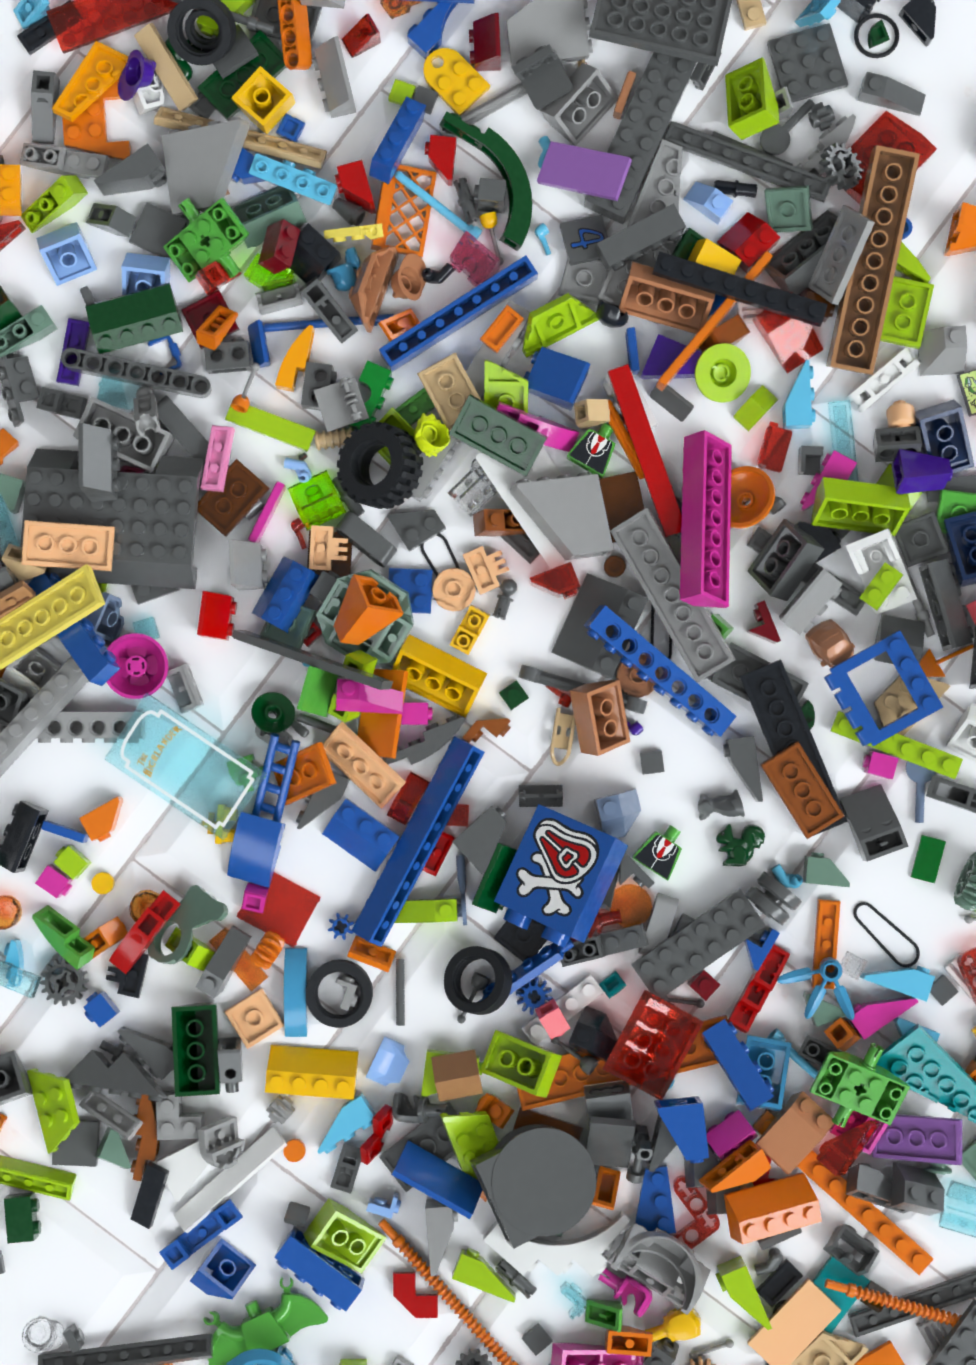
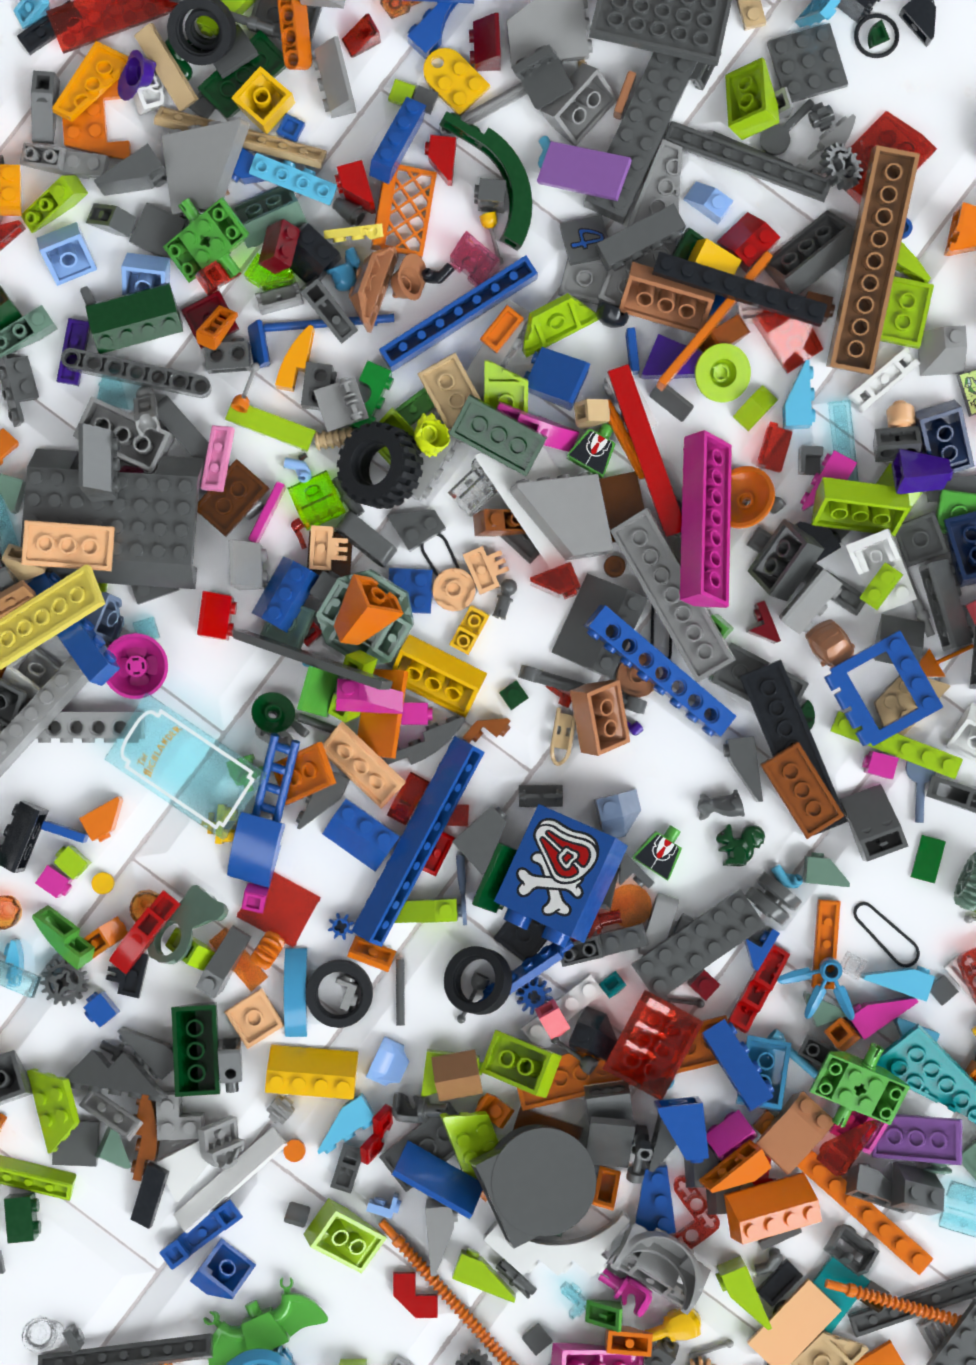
dark grey slope [36,387,88,420] -> none
blue piece [147,336,182,375] -> none
light grey hinge [167,664,204,714] -> none
blue brick [274,1226,365,1312] -> none
orange slope [378,308,420,342] -> none
medium azure piece [394,171,483,245] -> none
dark grey pin [453,178,479,224] -> none
medium azure hand [535,223,551,256] -> none
dark grey tile [640,750,665,775] -> none
black axle [713,180,758,198] -> none
sand green tile [764,185,813,233] -> none
light grey plate [808,205,875,305] -> none
dark grey slope [857,72,926,116] -> none

